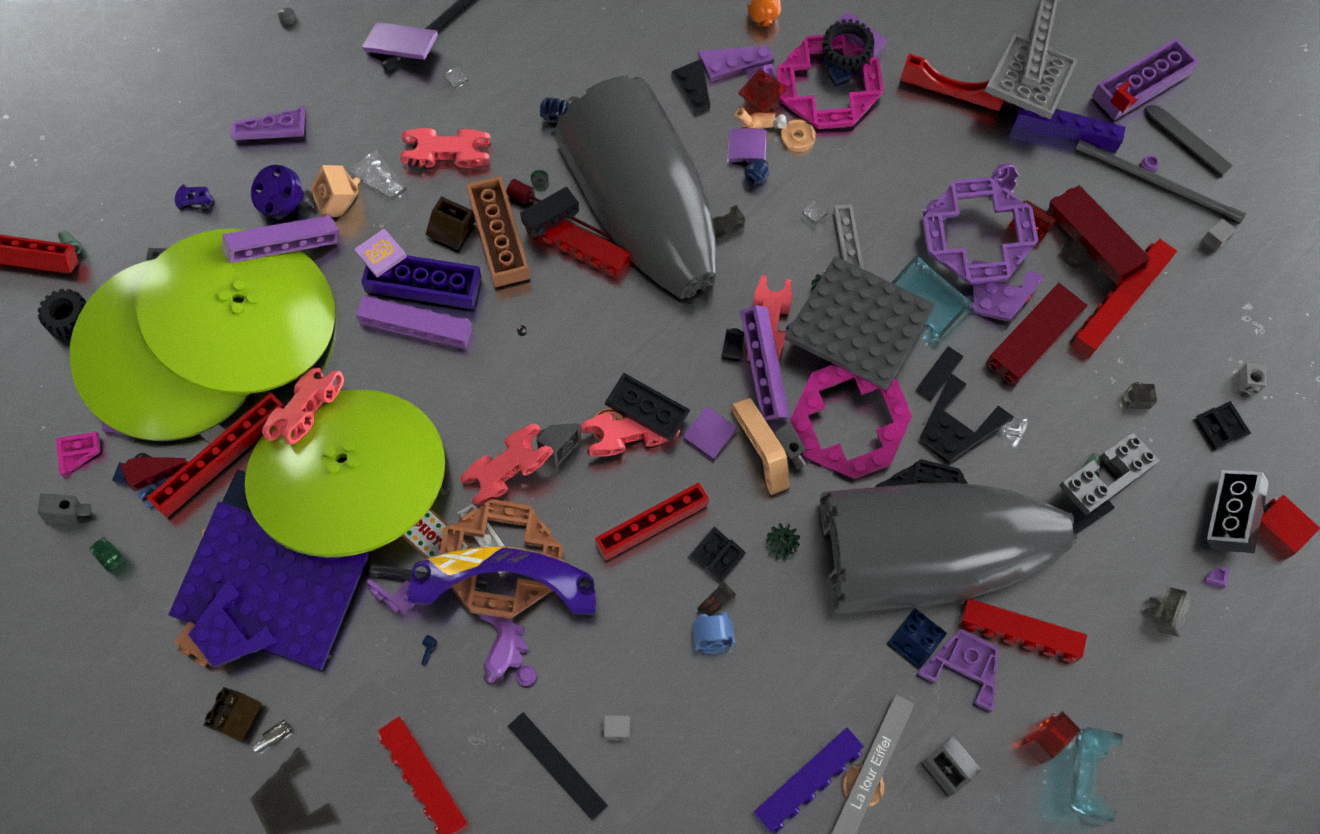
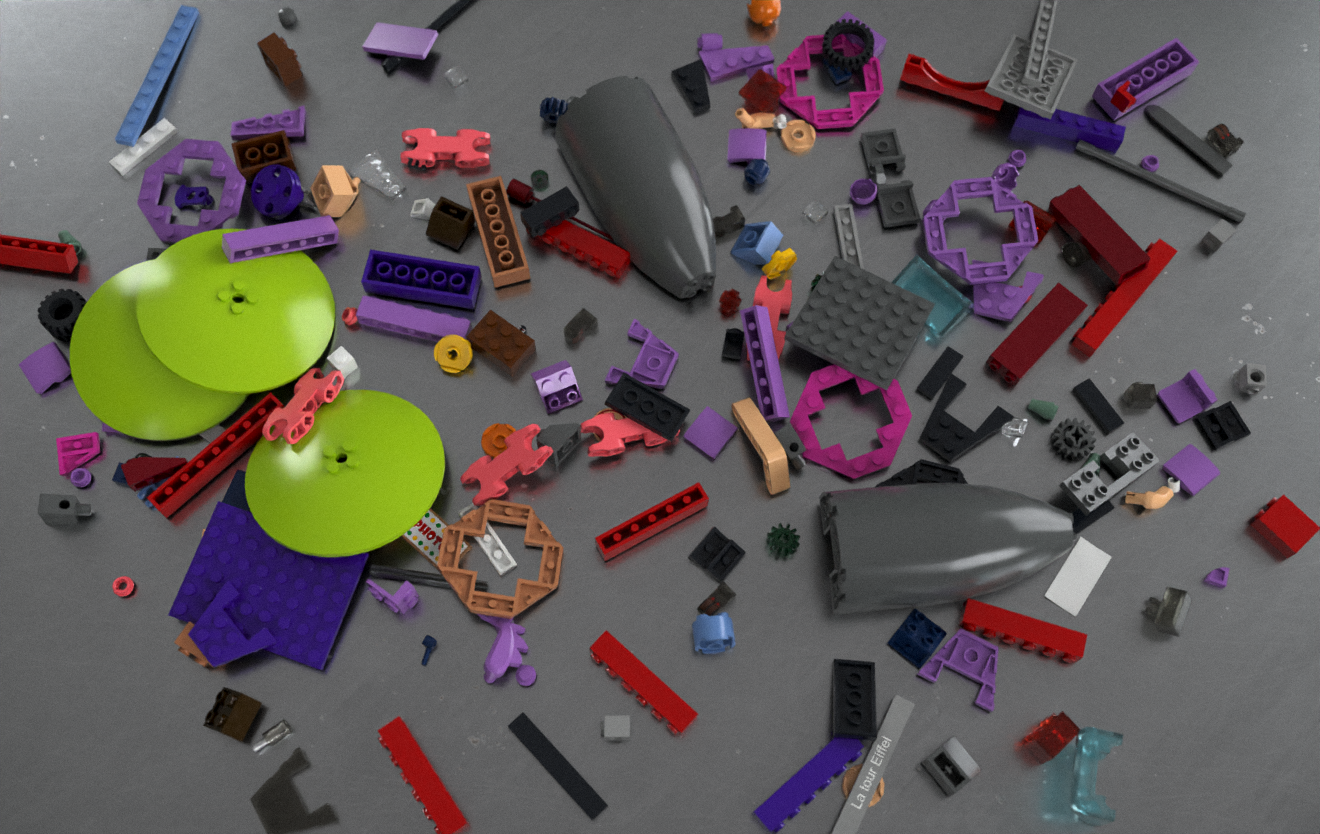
clear green gear [89,537,124,572] -> none
lavender tile [354,229,407,277] -> none
dark purple panel [408,546,596,615] -> none
black brick [1207,470,1269,553] -> none
none -> medium lavender slope [19,342,71,394]
none -> medium lavender plate [70,468,91,487]
none -> white plate [109,118,178,176]
none -> coral plate [112,576,134,597]
none -> medium blue plate [115,5,199,147]
none -> medium lavender plate [137,139,246,244]
none -> reddish brown brick [231,130,297,184]
none -> reddish brown brick [257,32,302,87]
none -> white brick [327,346,358,379]
none -> coral plate [342,307,358,325]
none -> white slope [410,198,435,220]
none -> yellow plate [434,335,473,373]
none -> reddish brown brick [466,309,536,377]
none -> orange tile [481,423,516,460]
none -> medium lavender slope [531,360,583,414]
none -> clear smoke leg [564,308,598,344]
none -> red brick [589,630,698,736]
none -> medium lavender wing [605,319,679,388]
none -> medium lavender brick [697,33,723,51]
none -> clear red gear [719,288,742,313]
none -> medium blue slope [730,221,783,265]
none -> yellow plate [762,248,797,280]
none -> black tile [833,659,877,741]
none -> medium lavender hair [850,178,877,205]
none -> dark grey plate [860,128,920,228]
none -> medium lavender plate [1008,150,1026,167]
none -> sand green cone [1028,398,1059,420]
none -> white sticker [1044,537,1112,617]
none -> dark grey gear [1052,418,1096,460]
none -> black tile [1073,378,1124,434]
none -> light nougat arm [1125,477,1180,509]
none -> medium lavender bracket [1157,369,1218,423]
none -> medium lavender slope [1163,444,1220,496]
none -> clear smoke leg [1207,123,1244,159]

